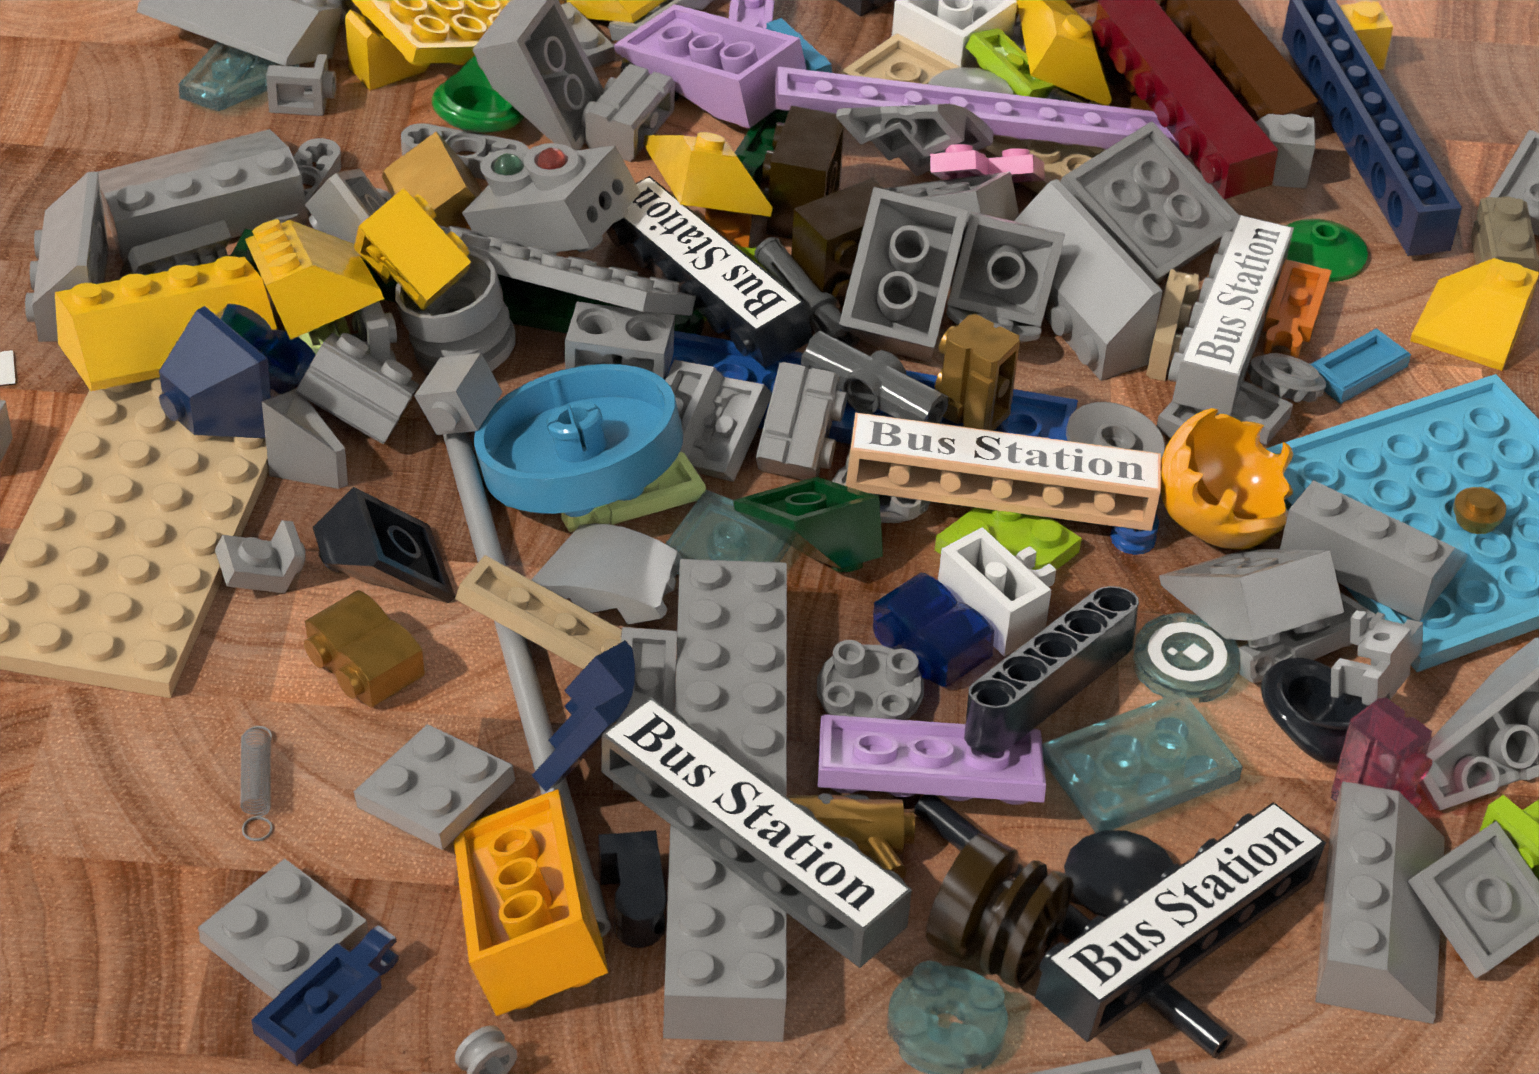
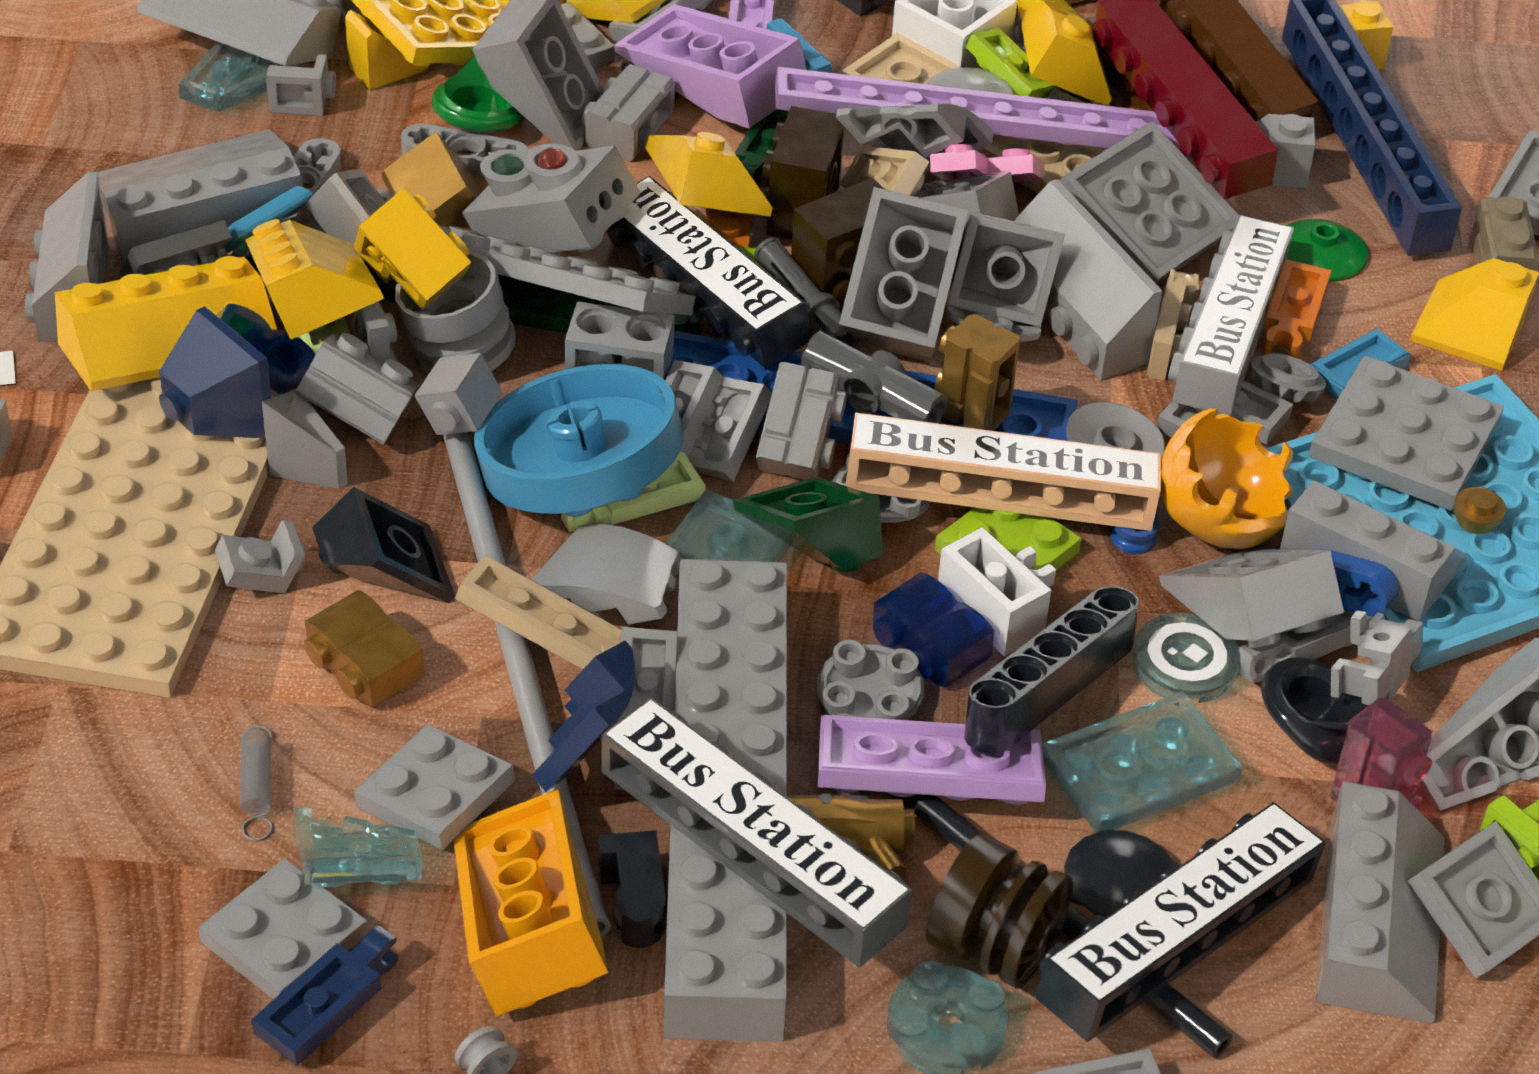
none -> dark azure tile [225,185,313,254]
none -> clear light blue wing [293,807,423,887]
none -> tan plate [839,145,929,196]
none -> light grey plate [1308,355,1504,511]
none -> blue beam [1320,549,1399,616]

